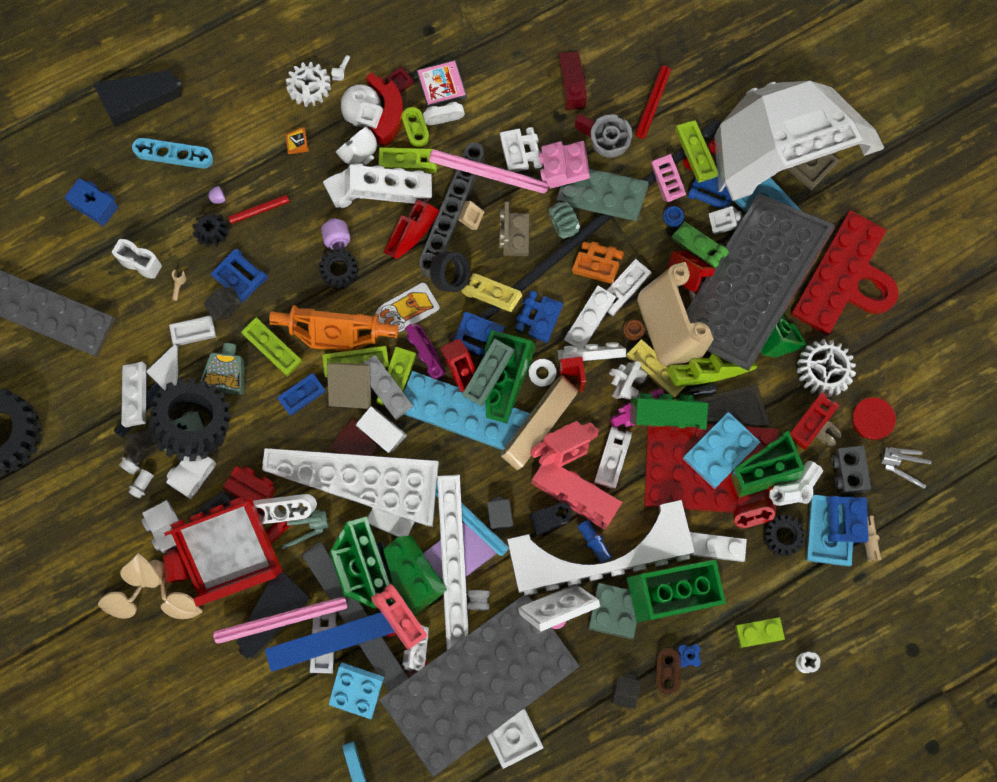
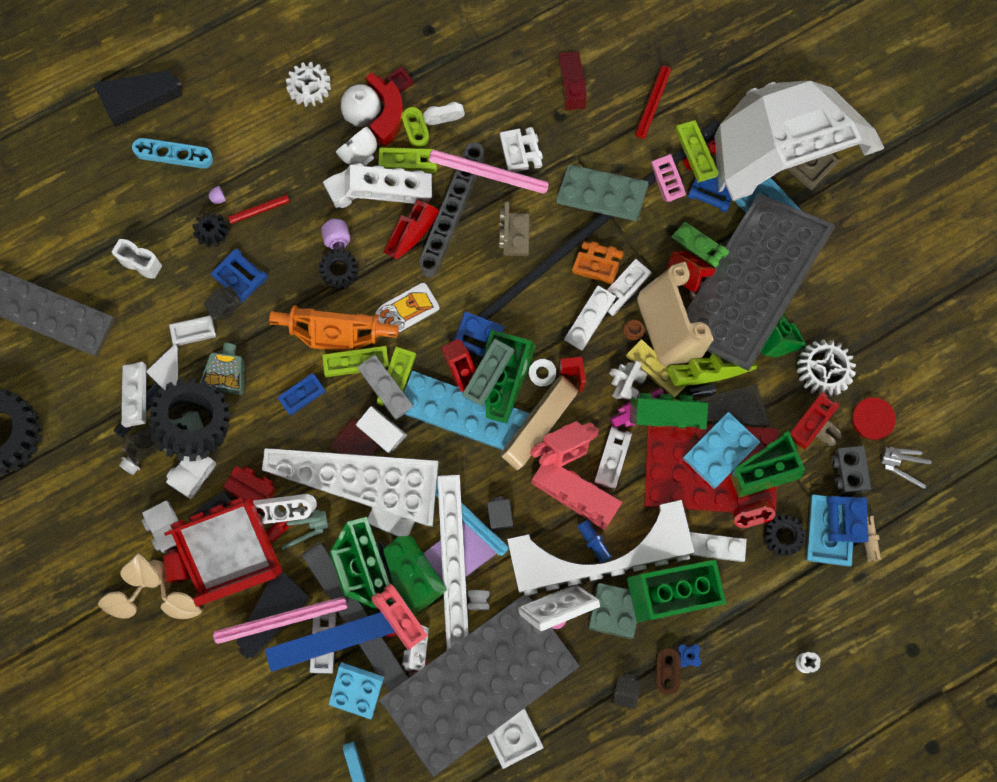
blue brick [64,178,118,227] -> none
white pin [129,469,154,499] -> none
tan hand [172,270,186,301] -> none
lime plate [241,317,302,377] -> none
slope [285,127,309,154] -> none
dark tan tile [327,362,371,409] -> none
white hand [331,55,350,81] -> none
white plate [355,101,383,129] -> none
magenta hinge [405,324,447,379] -> none
tile [417,60,467,108] -> none
black tyre [430,252,470,292] -> none
tan plate [458,201,484,230] -> none
light yellow plate [461,273,522,312] -> none
blue plate [515,291,563,344] -> none
black piece [528,503,572,536] -> none
bright pink plate [538,141,590,189] -> none
sand green gear [549,201,580,239] -> none
white plate [558,342,626,361] -> none
dark red tile [574,114,595,137] -> none
light grey cylinder [590,114,632,158] -> none
blue plate [663,206,684,227] -> none
white bracket [709,206,743,235] -> none
lime plate [735,617,785,648] -> none
white piece [769,461,823,506] -> none
red plate [791,210,899,335] -> none

